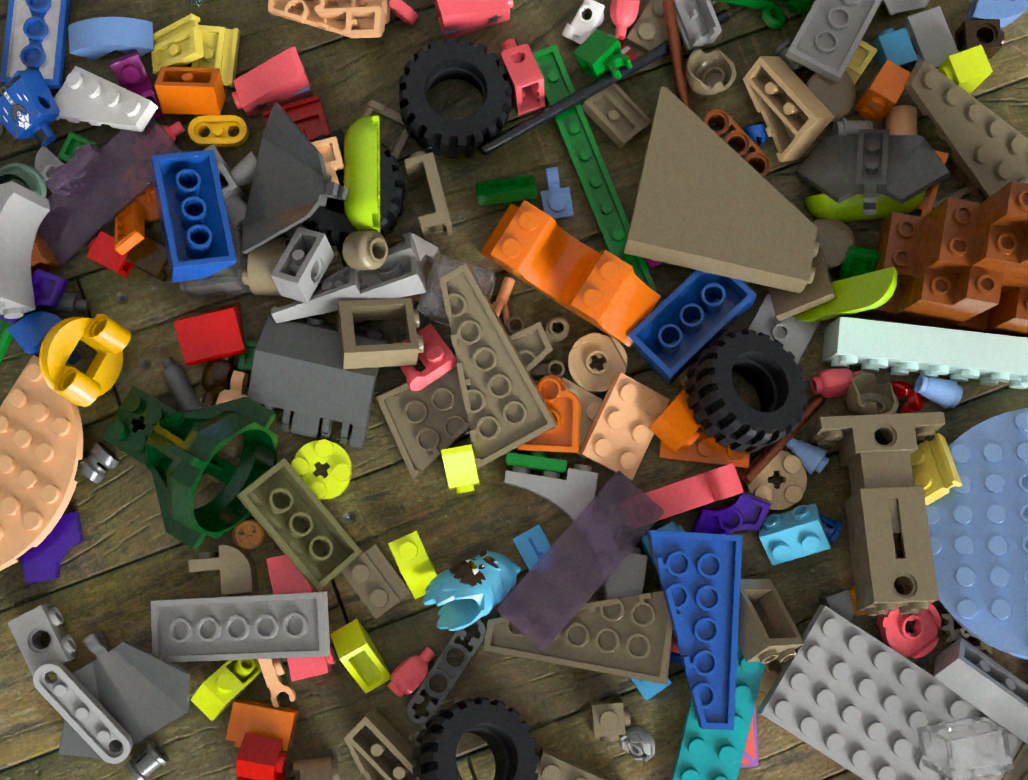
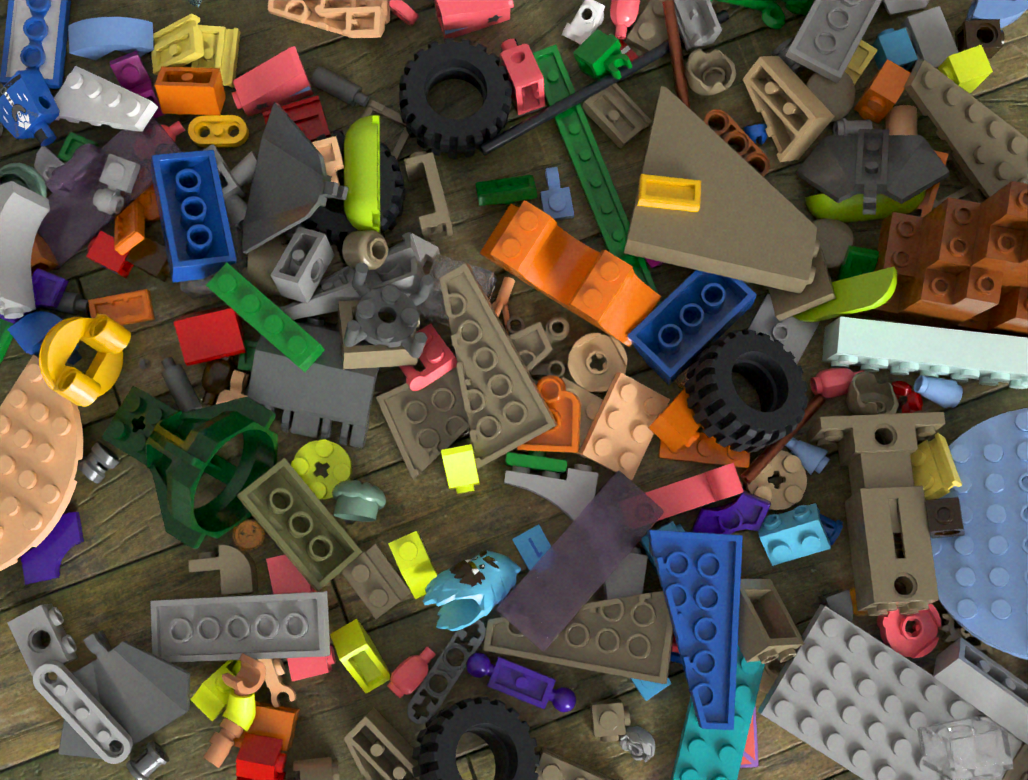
none -> orange plate [88,289,155,326]
none -> light grey plate [93,153,141,215]
none -> nougat piece [203,653,266,768]
none -> green brick [206,263,325,373]
none -> dark grey cylinder [311,66,369,107]
none -> sand green piece [332,480,386,522]
none -> dark grey plate [343,263,434,358]
none -> dark purple plate [466,653,576,712]
none -> yellow tile [637,174,701,212]
none -> dark brown brick [925,497,965,539]

